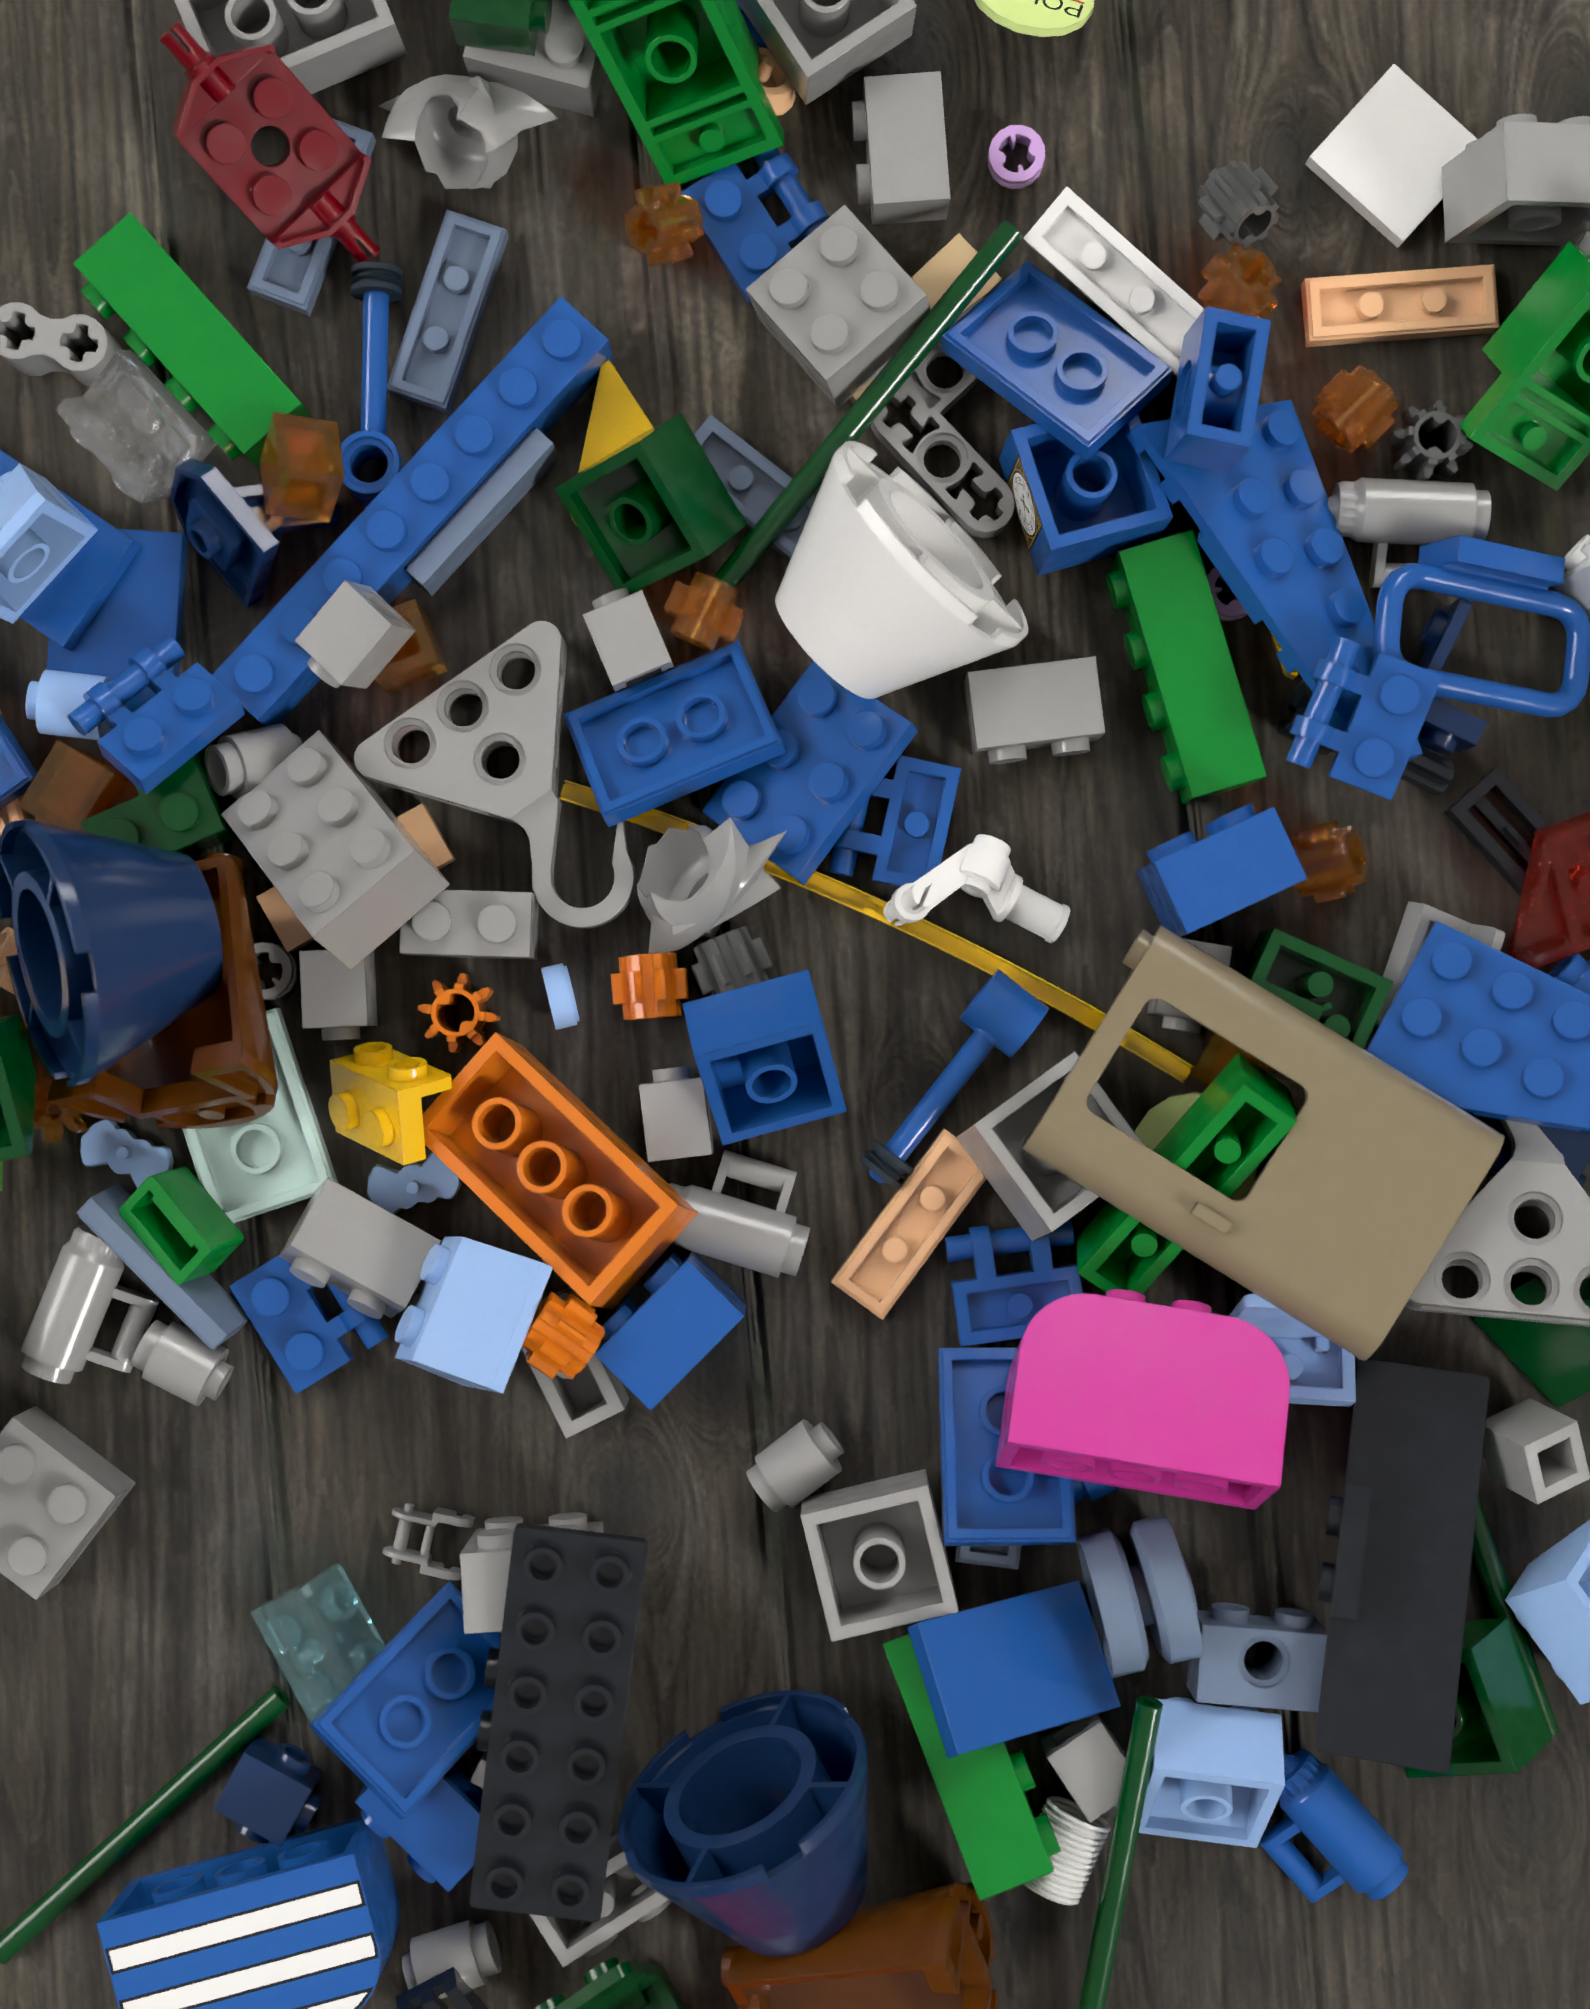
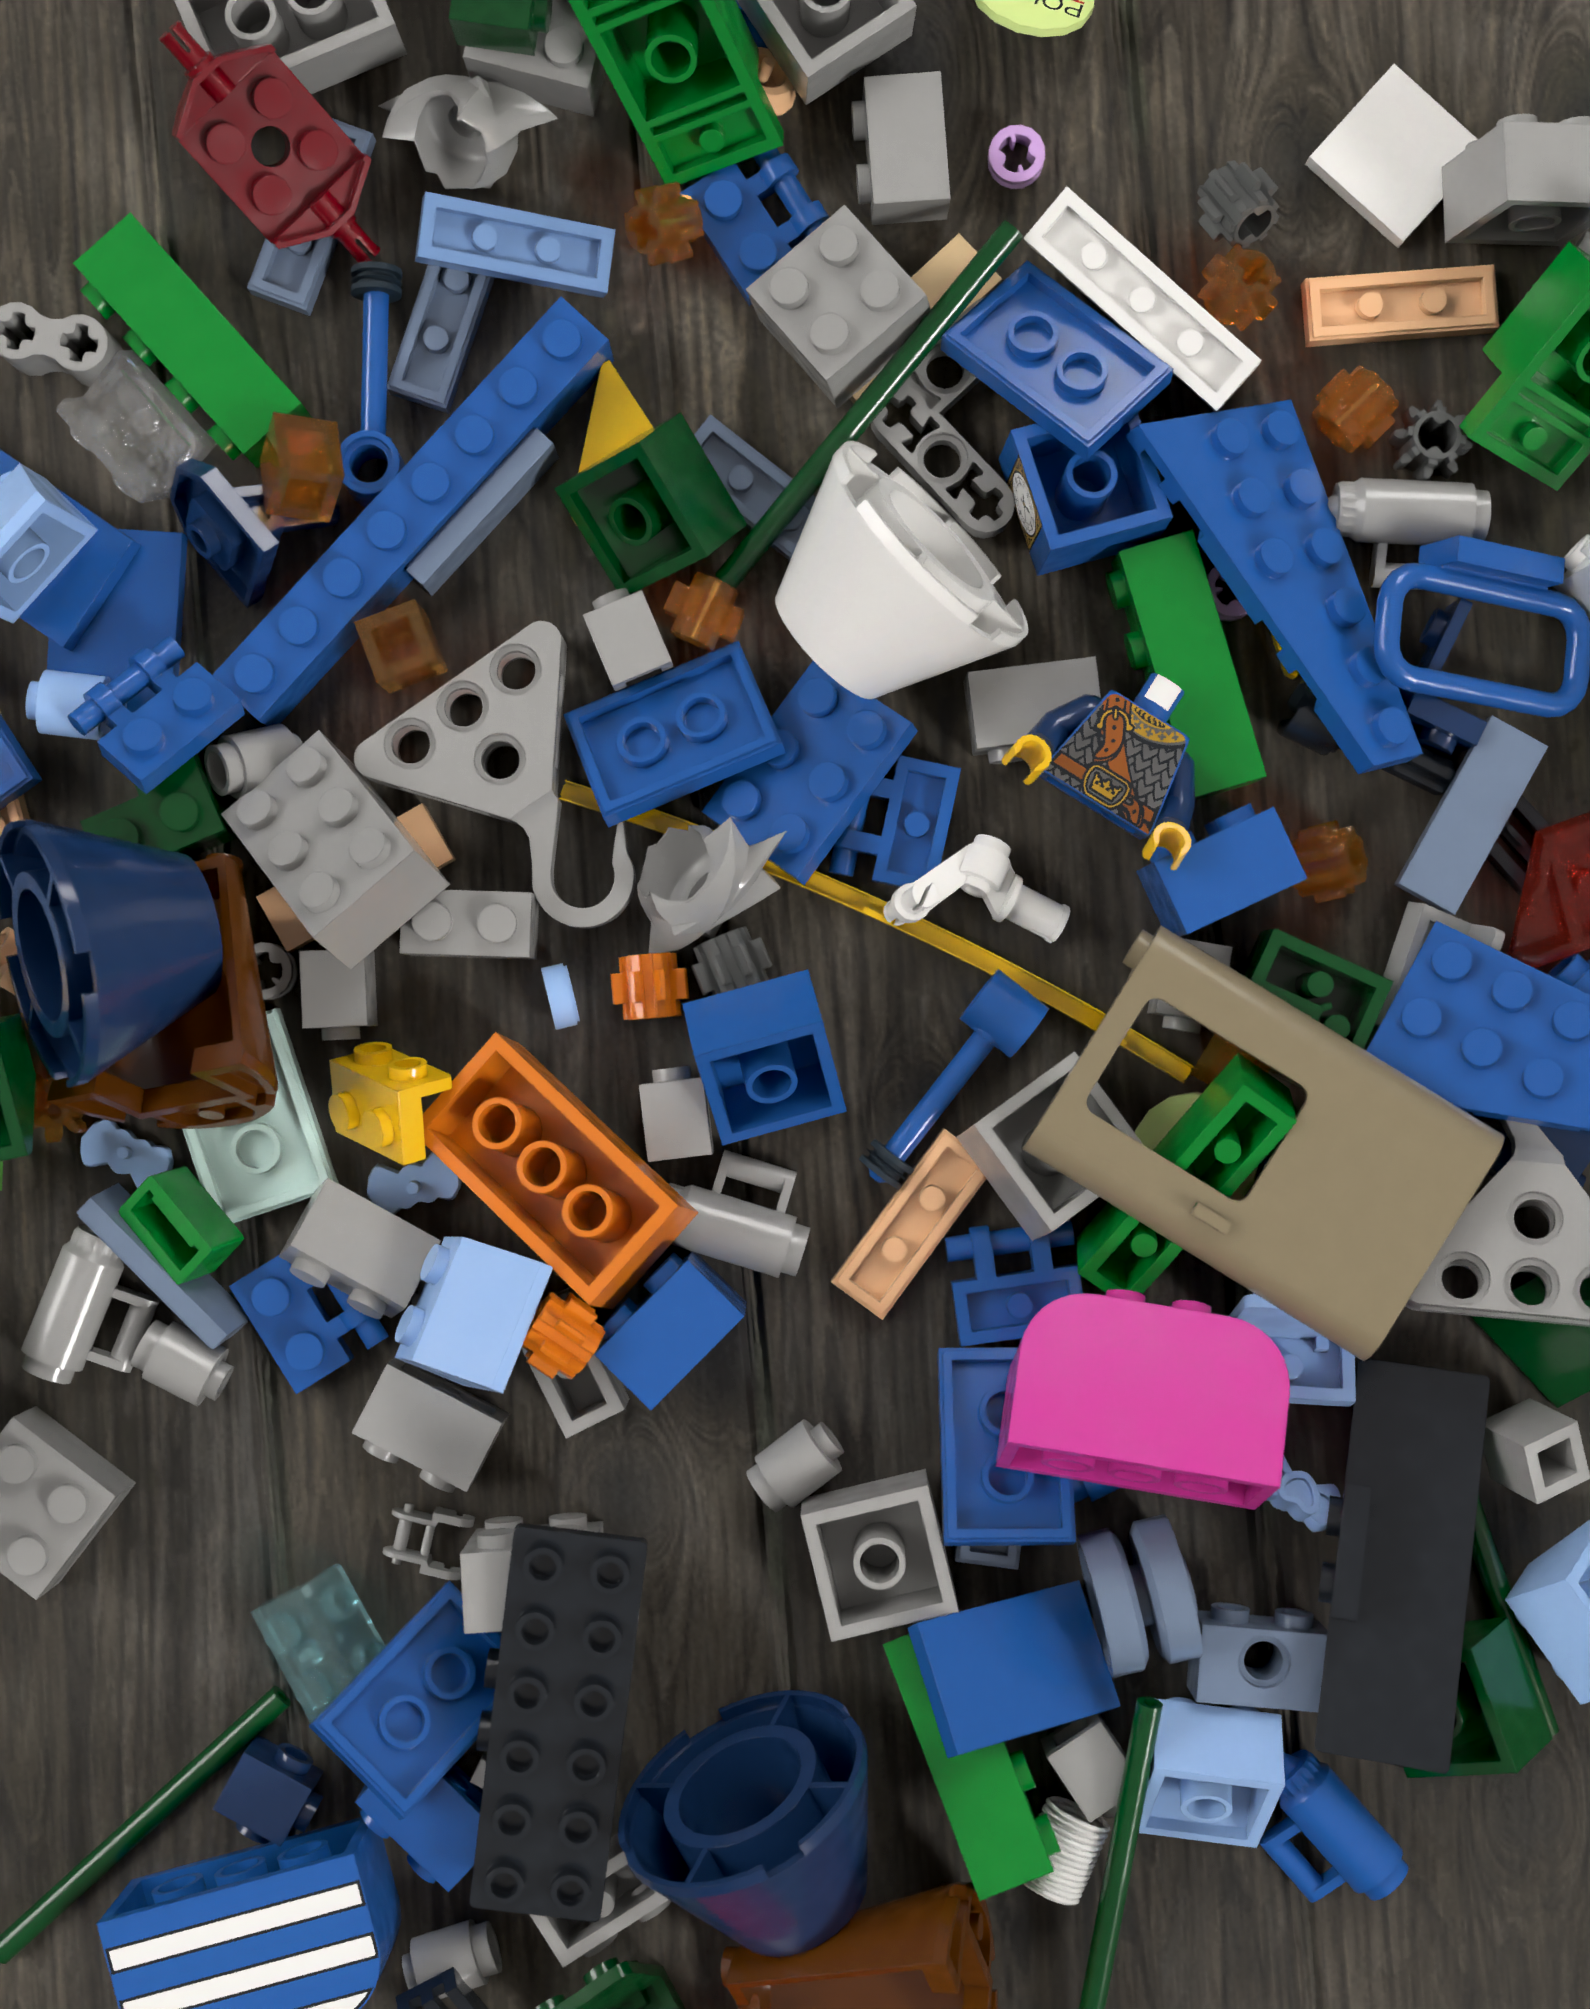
clear orange brick [18,740,129,831] -> none
light grey brick [295,580,416,689] -> none
orange gear [418,973,501,1053] -> none
blue brick [1164,306,1271,473] -> none
blue plate [1286,636,1443,800] -> none
none -> light grey brick [352,1358,509,1493]
none -> medium blue plate [415,191,616,298]
none -> torso [1001,673,1195,870]
none -> light blue piece [1266,1456,1341,1532]
none -> sand blue tile [1394,715,1548,915]

